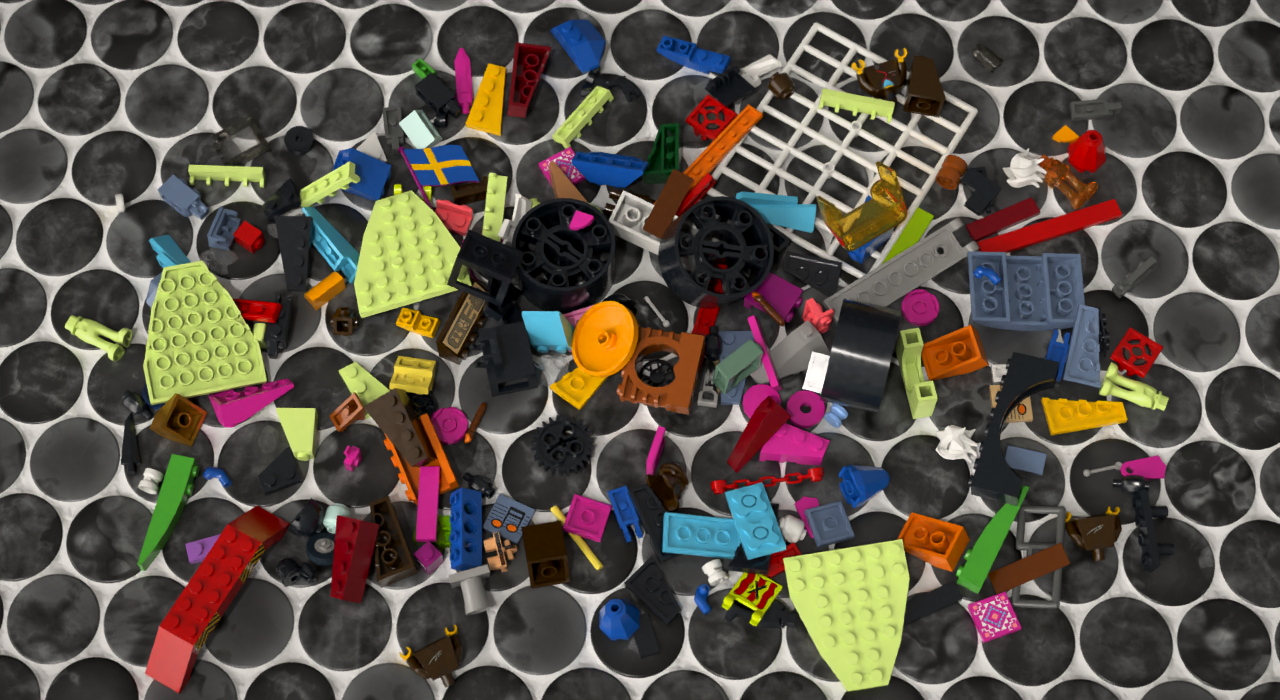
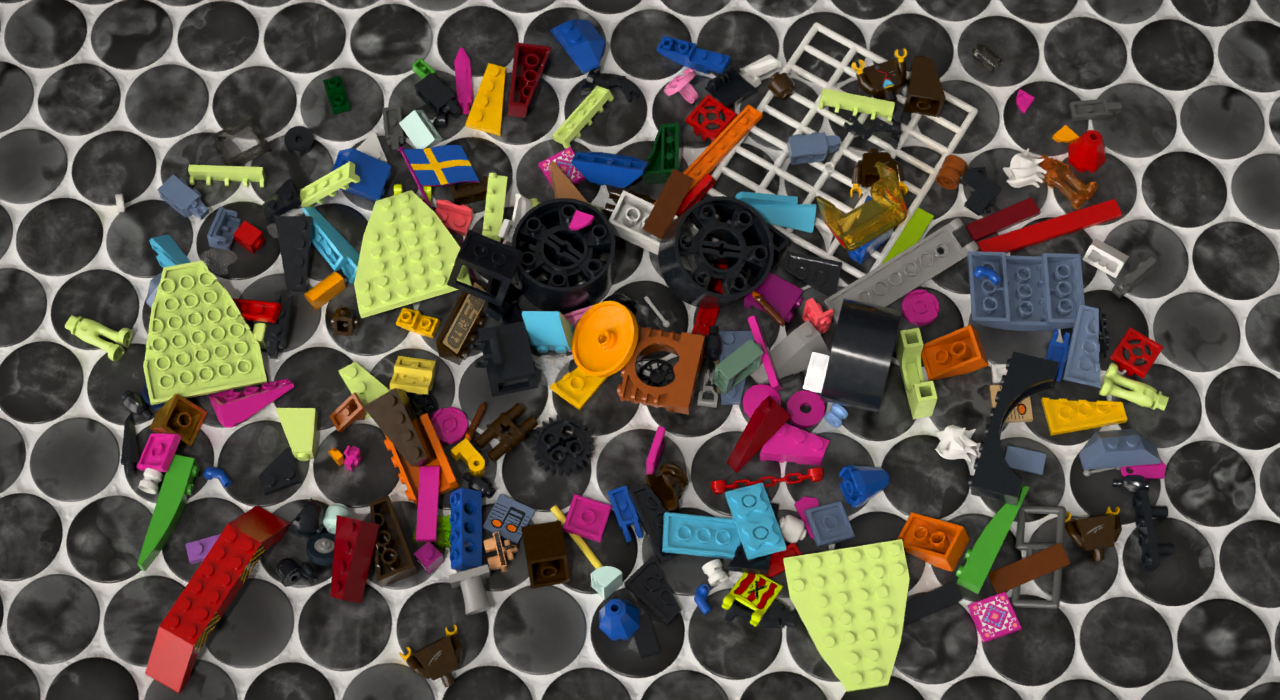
none -> dark pink tile [137,433,182,472]
none -> dark green slope [323,76,351,115]
none -> light orange tile [328,447,345,467]
none -> yellow leg [451,438,486,476]
none -> dark brown pin [474,402,538,463]
none -> light aqua brick [591,566,623,600]
none -> bright pink tile [664,68,699,104]
none -> sand blue hinge [787,132,841,165]
none -> black piece [843,109,902,150]
none -> dark brown torso [850,148,908,198]
none -> dark pink tile [1016,89,1035,114]
none -> sand blue wedge [1079,429,1161,470]
none -> white brick [1082,238,1129,278]

